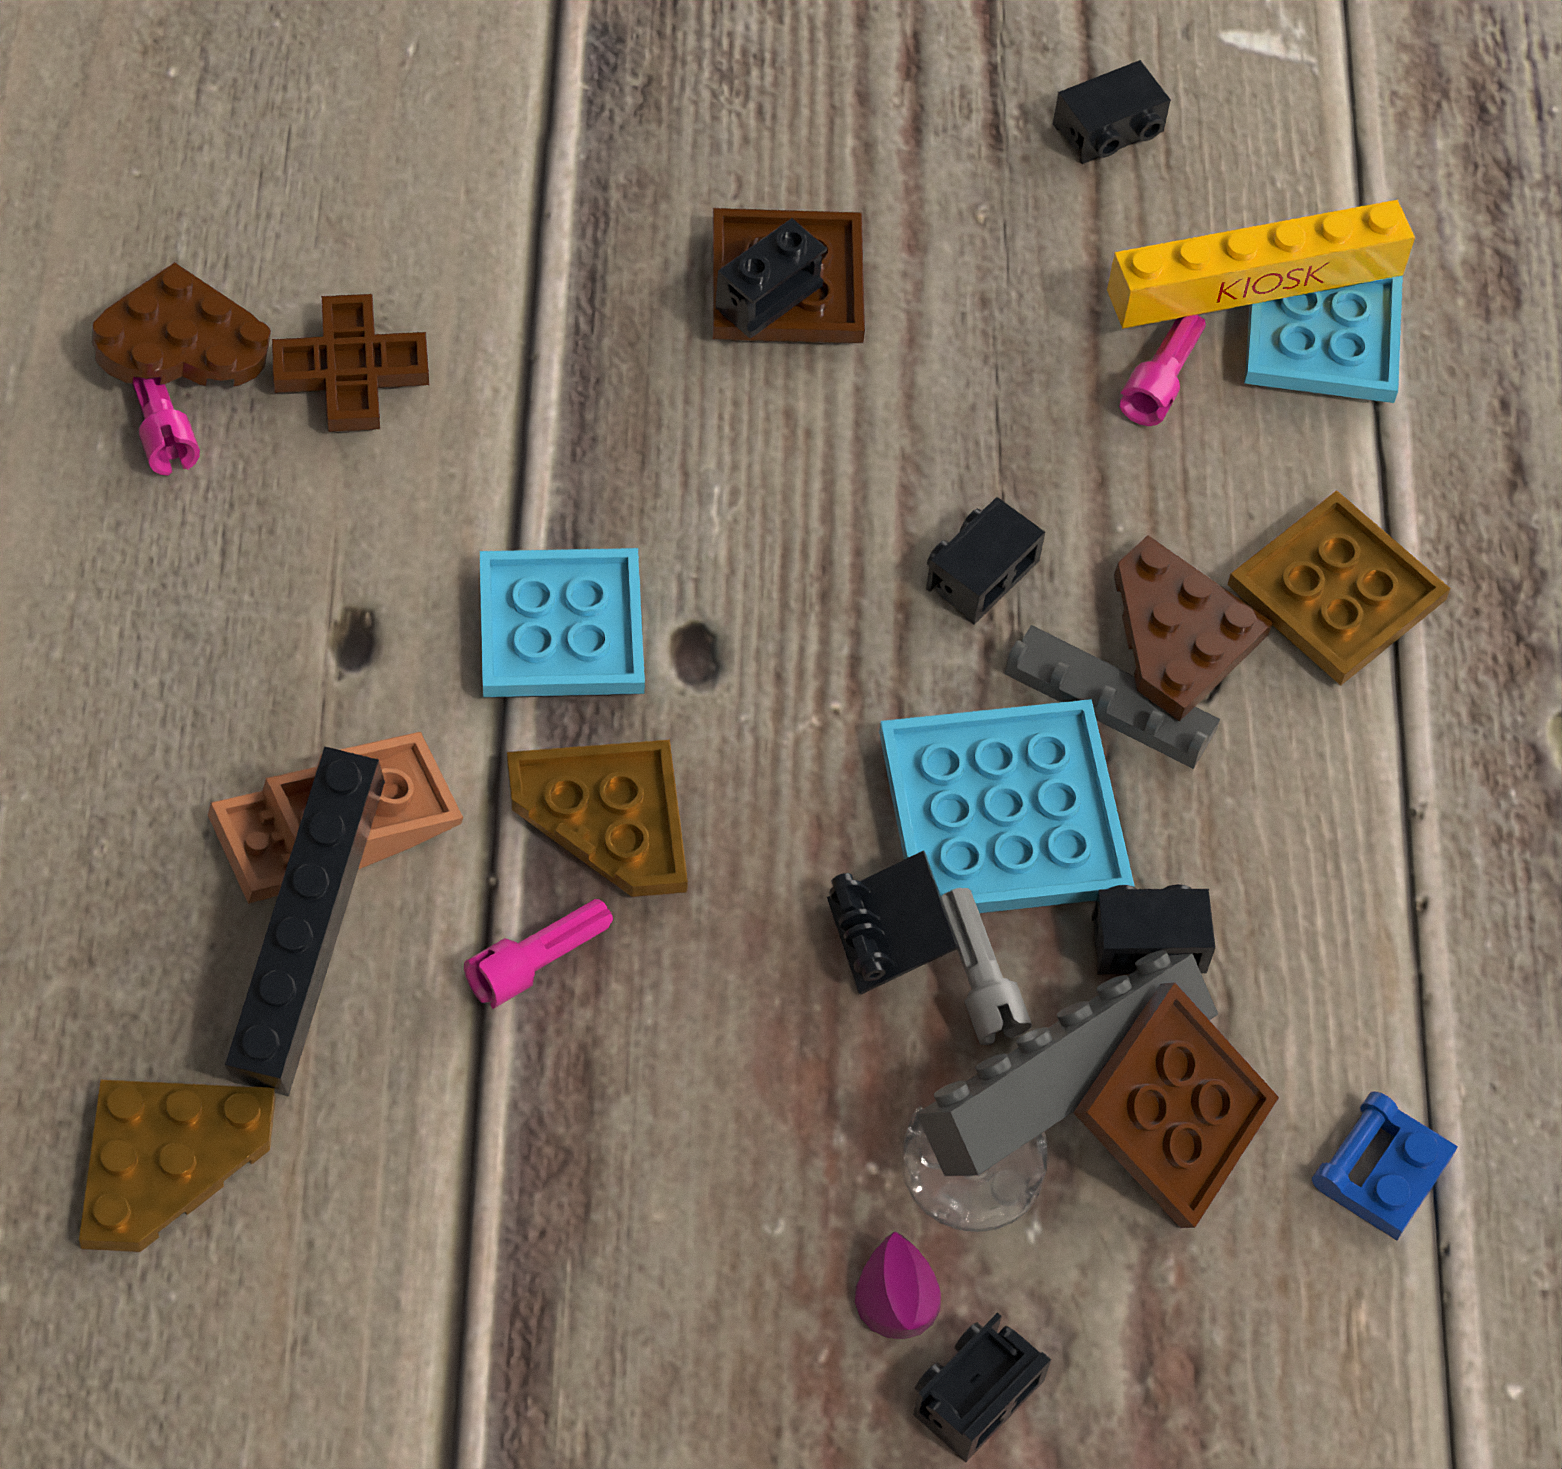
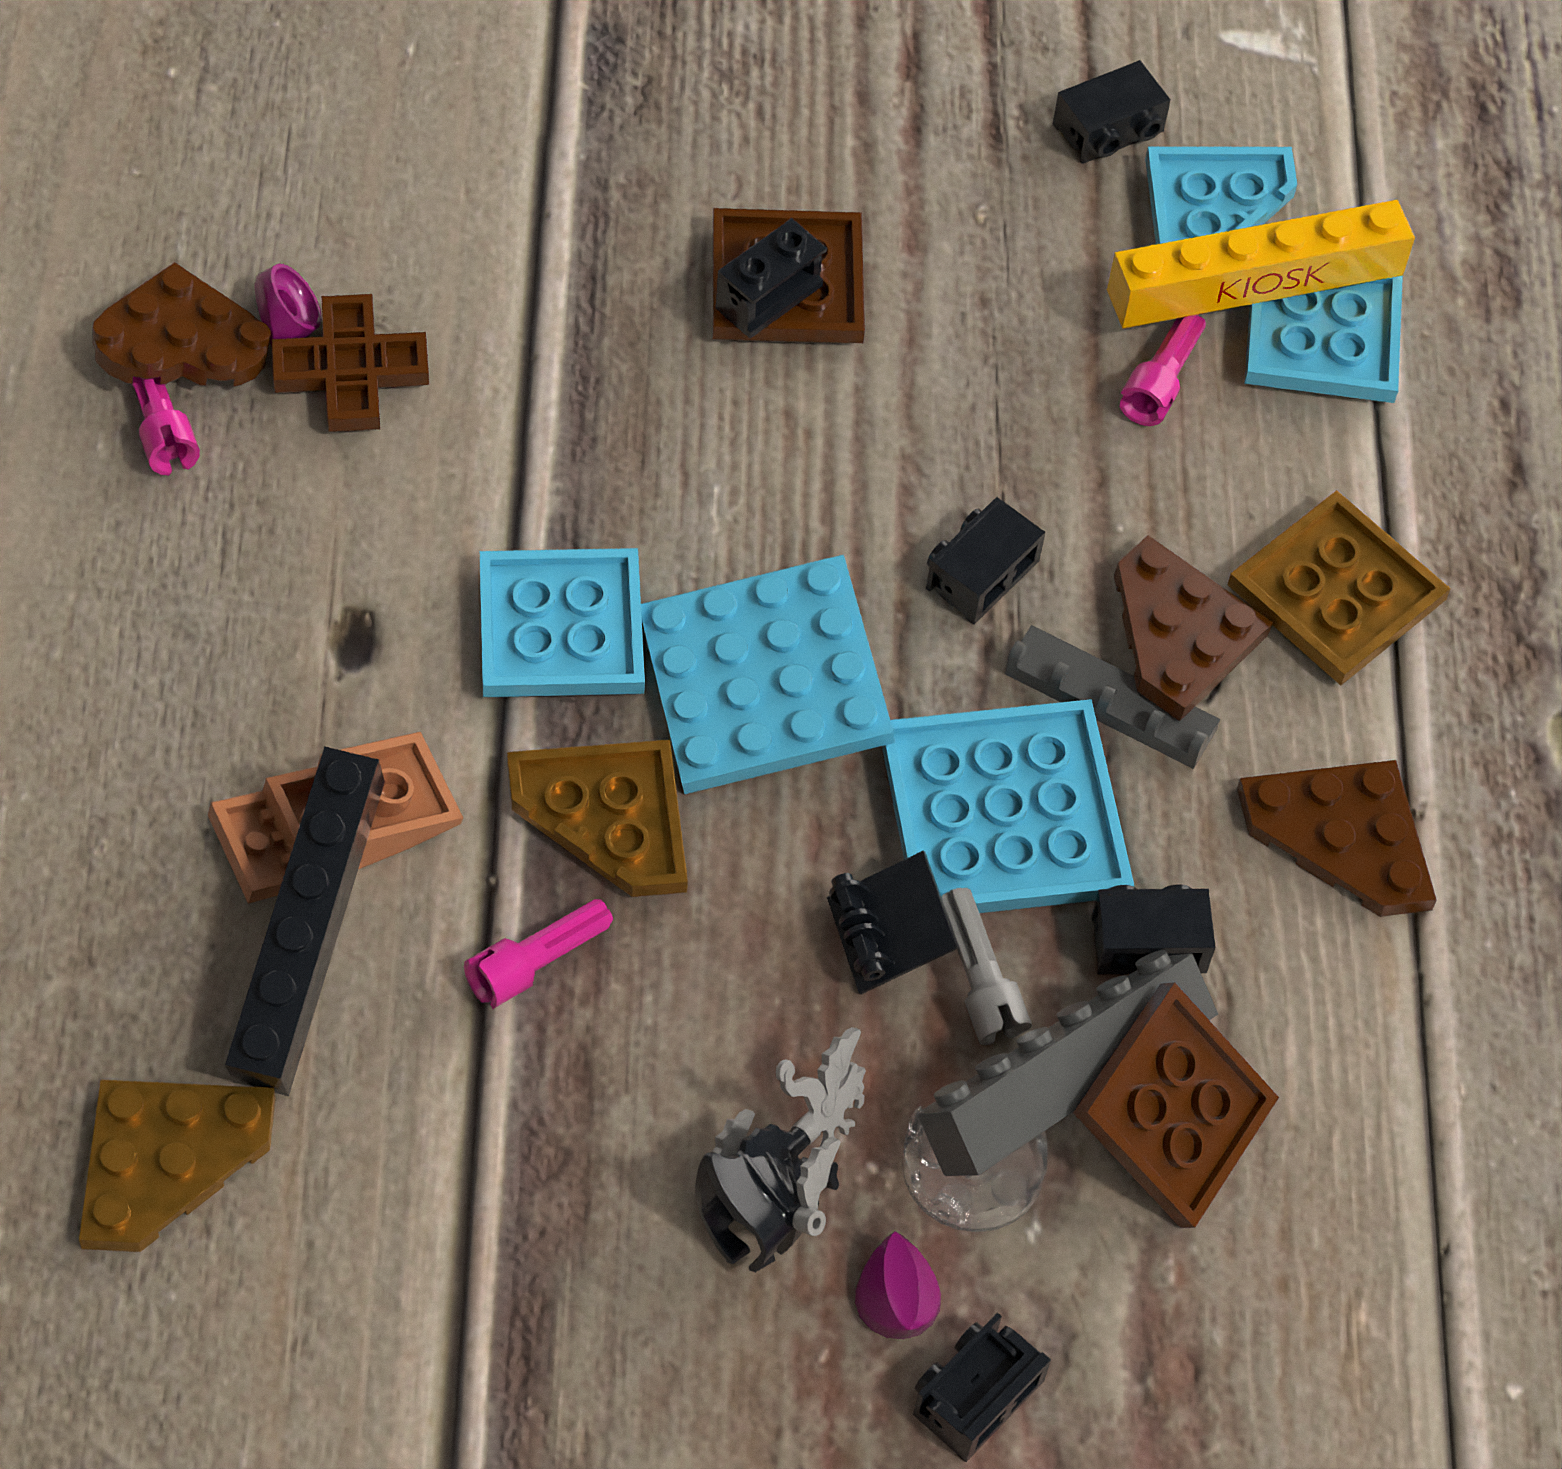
blue plate [1312,1091,1458,1241] -> none
none -> magenta piece [254,263,322,346]
none -> medium azure plate [641,554,895,794]
none -> helmet [695,1027,866,1273]
none -> medium azure plate [1145,146,1298,244]
none -> reddish brown plate [1237,760,1437,917]

